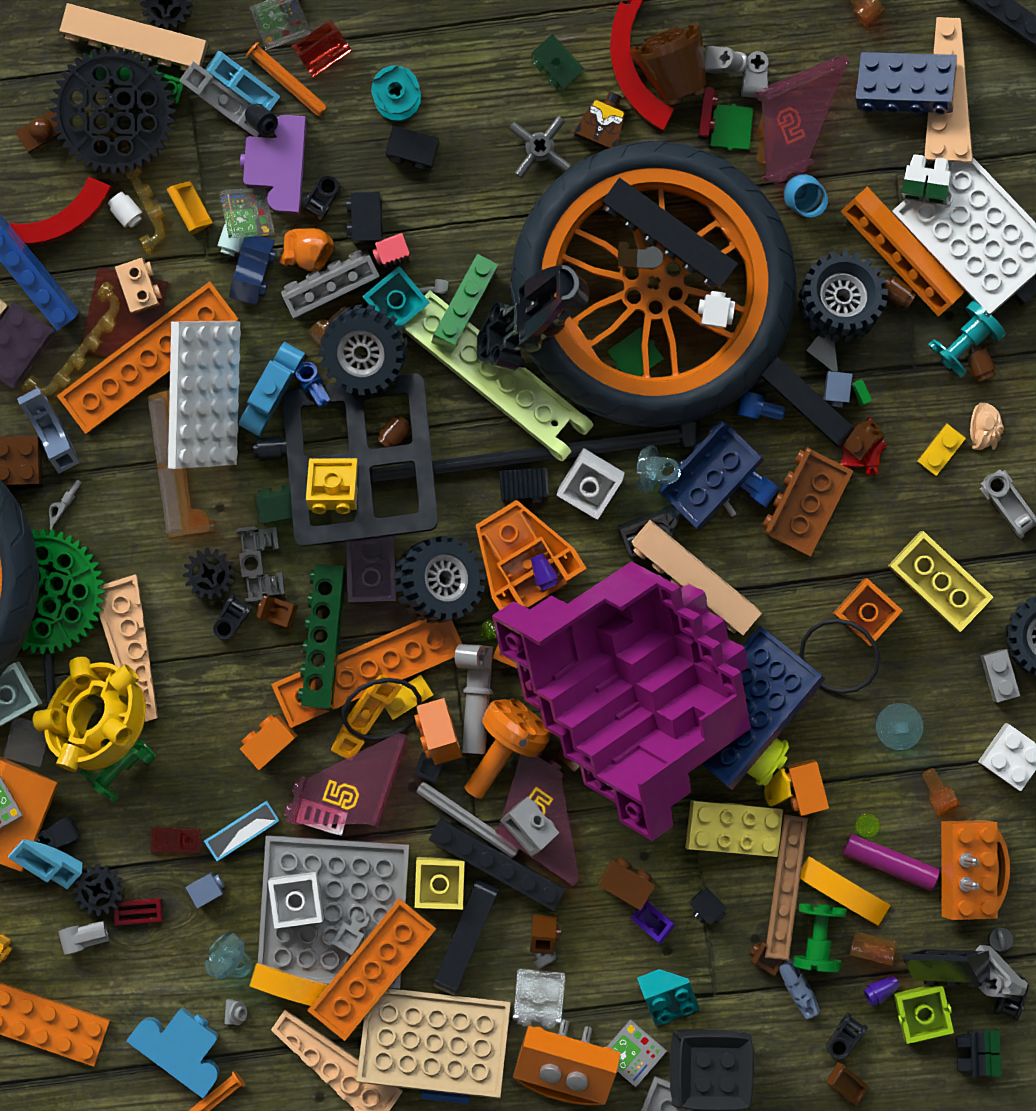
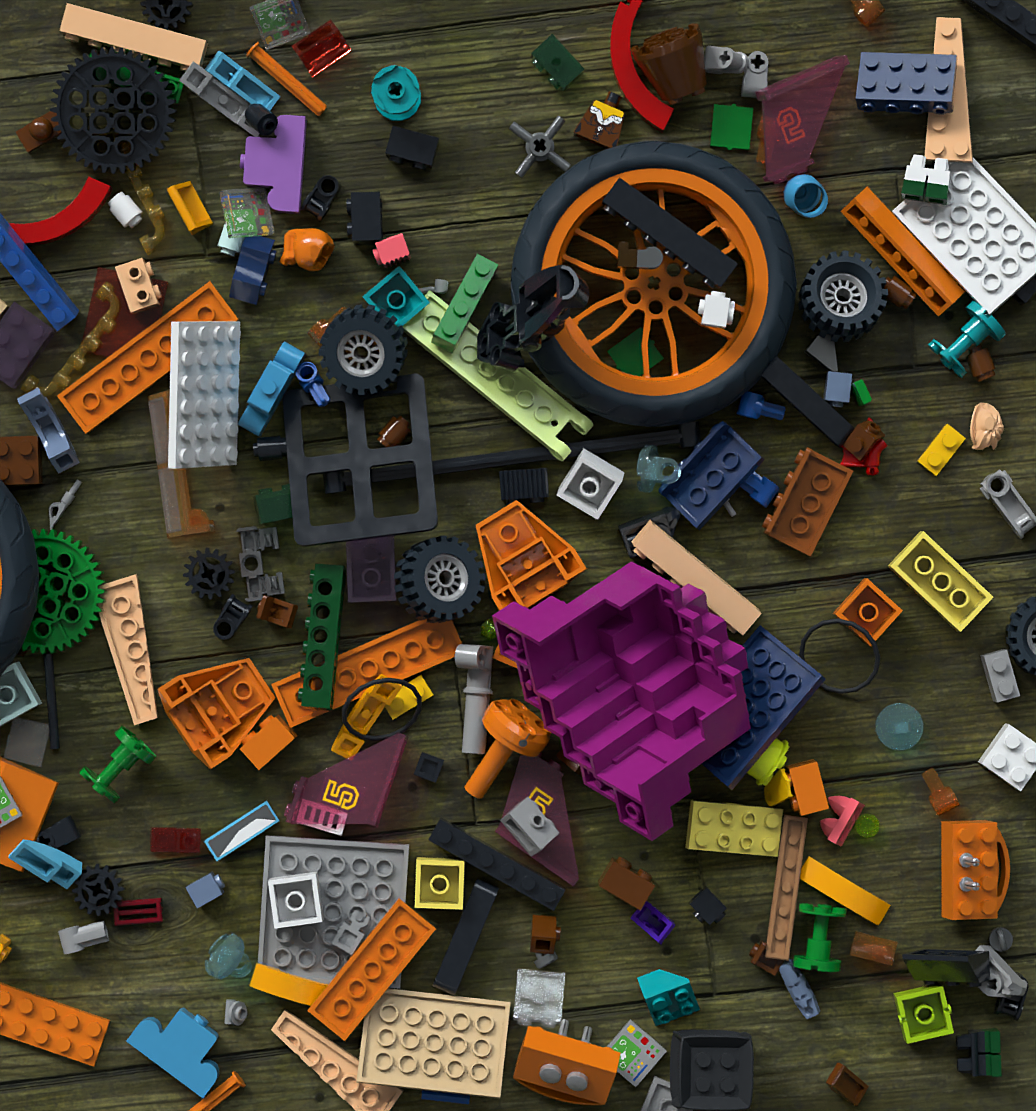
yellow piece [33,657,146,772] -> none
light grey brick [281,250,380,318] -> none
yellow plate [306,458,358,514] -> none
orange brick [414,698,462,765] -> none
light grey axle [417,782,519,858] -> none
dark purple cone [530,553,559,591] -> none
dark red plate [698,87,718,139] -> none
black piece [826,1012,868,1059] -> none
magenta brick [841,833,940,891] -> none
dark purple cone [863,976,901,1007] -> none
none -> orange wedge [157,658,276,769]
none -> coral tile [820,796,865,846]

